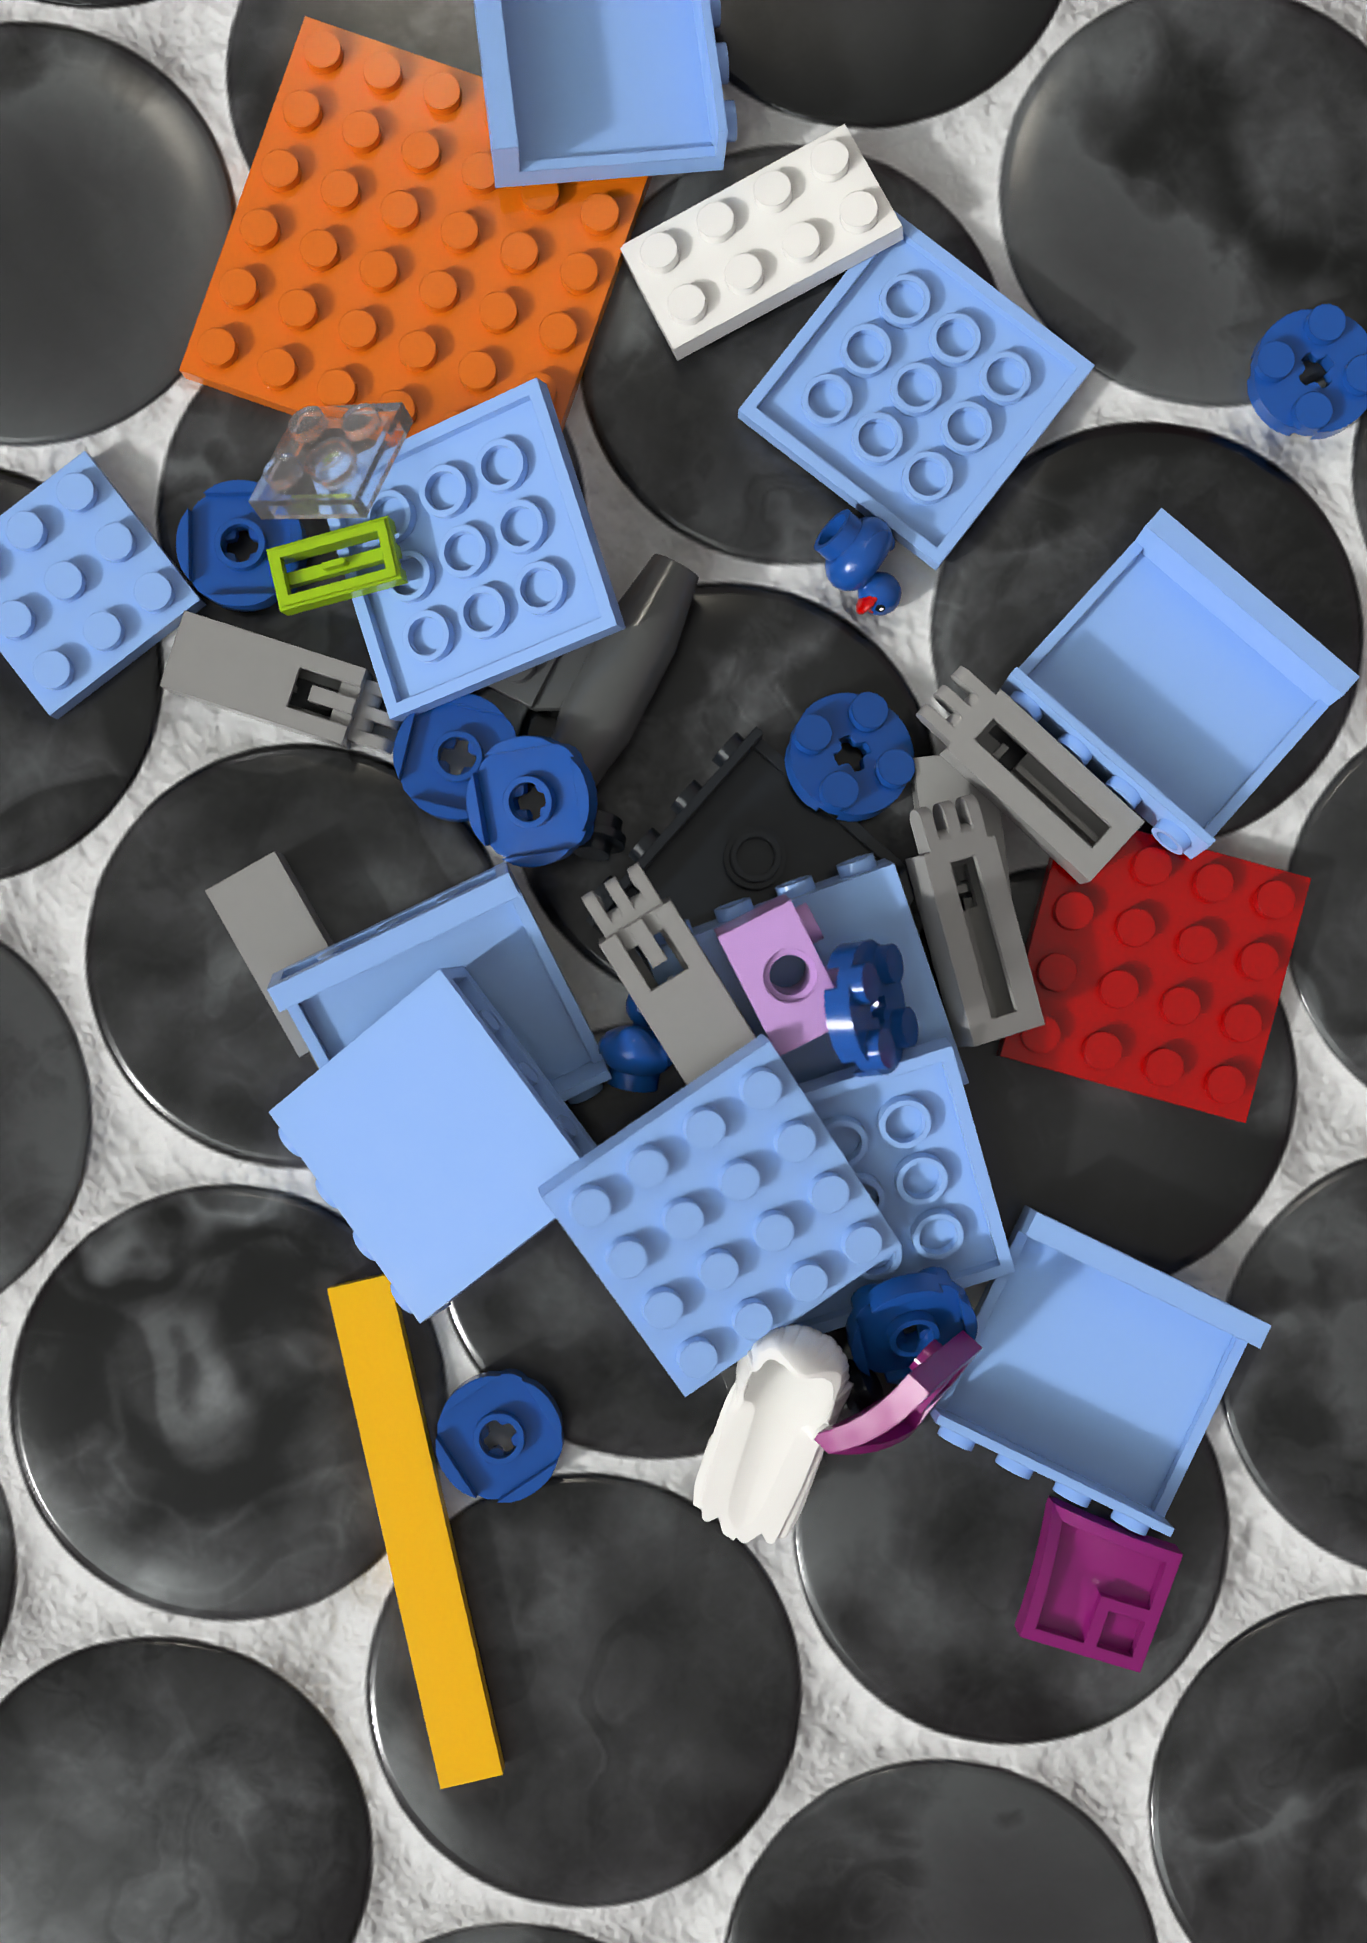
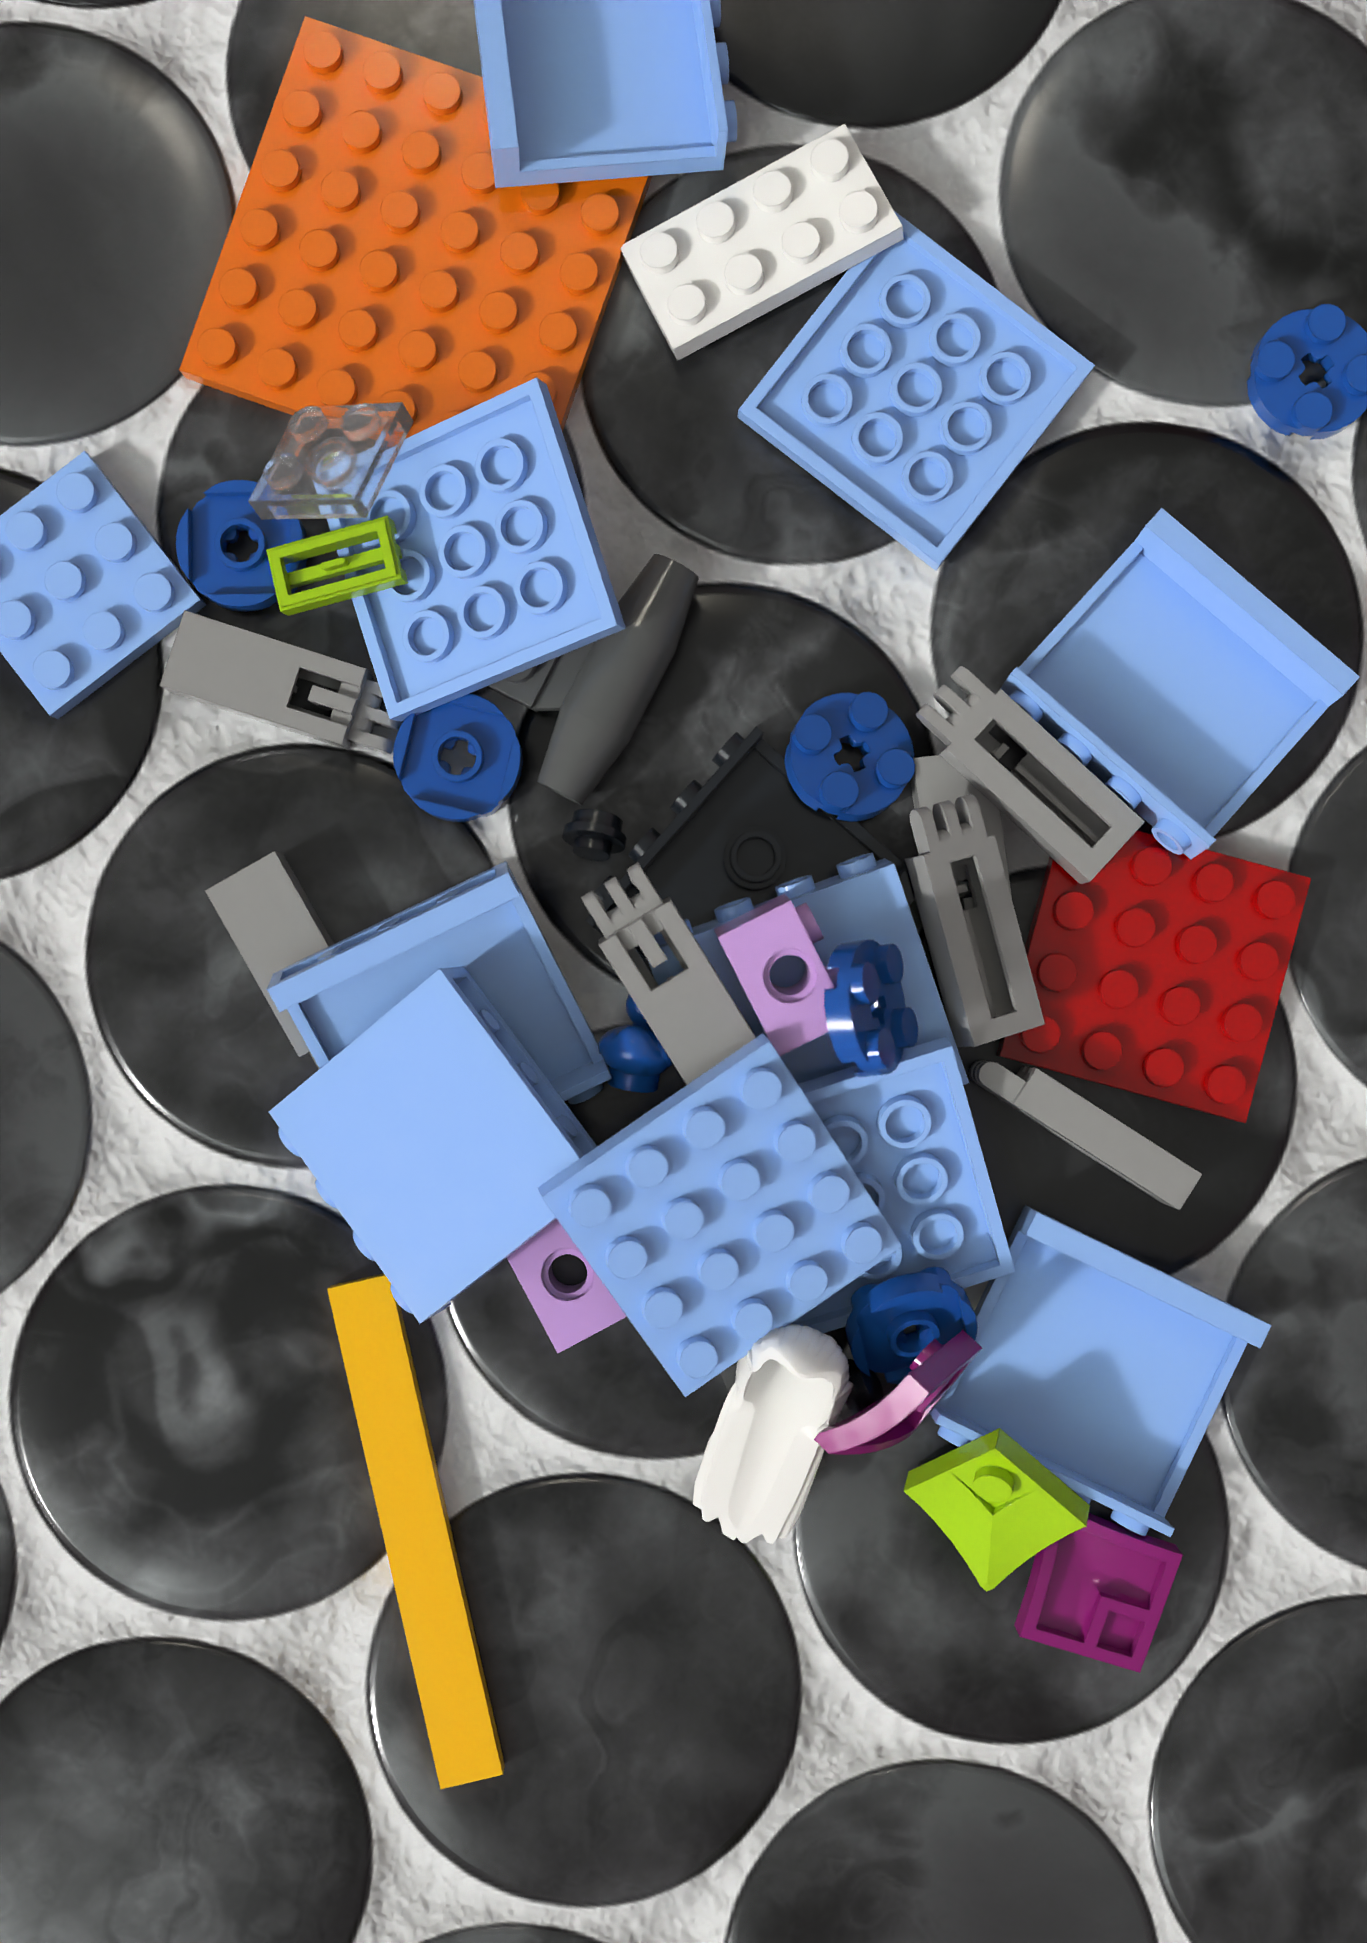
blue plate [436,1369,564,1503] -> none
blue plate [466,735,598,867] -> none
blue animal [814,509,902,616] -> none
none -> lavender brick [507,1219,627,1353]
none -> lime plate [904,1428,1090,1591]
none -> light grey hinge [969,1060,1202,1210]

